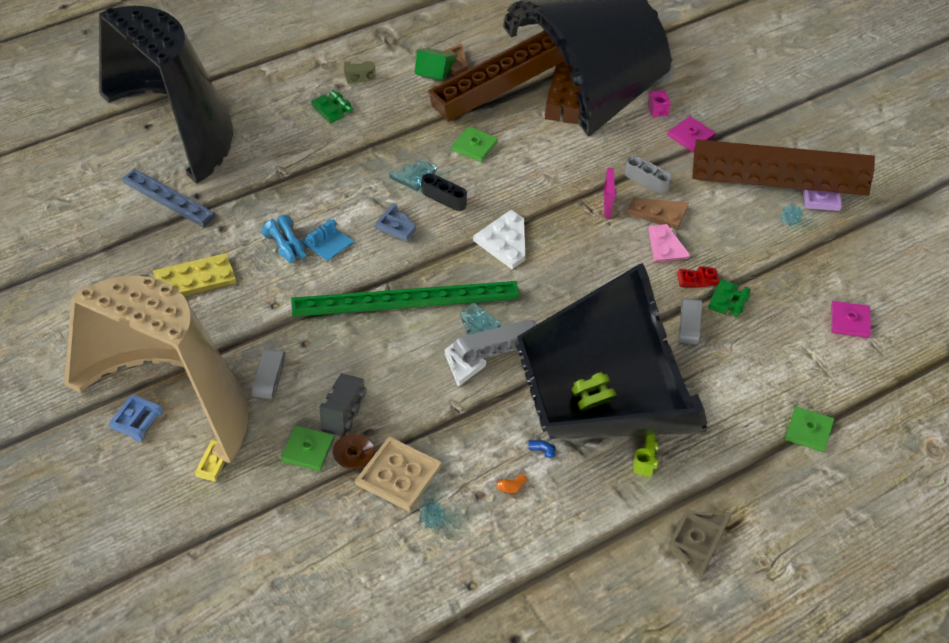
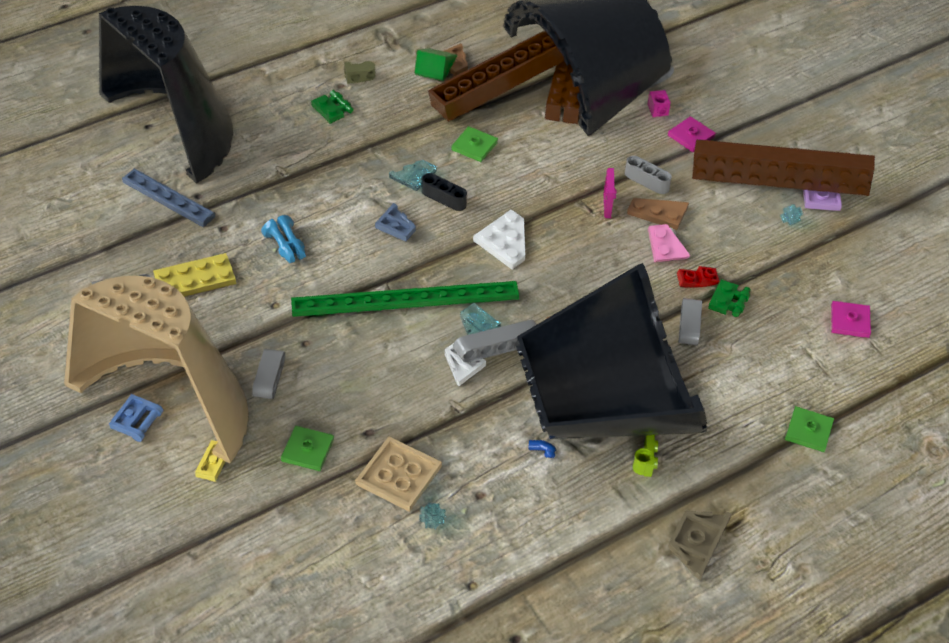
dark azure hinge [302,219,354,261] -> none
dark grey wedge [320,373,367,437] -> none
reddish brown dish [333,434,374,469] -> none
orange arm [497,473,527,494] -> none
lime brick [571,372,617,411] -> none

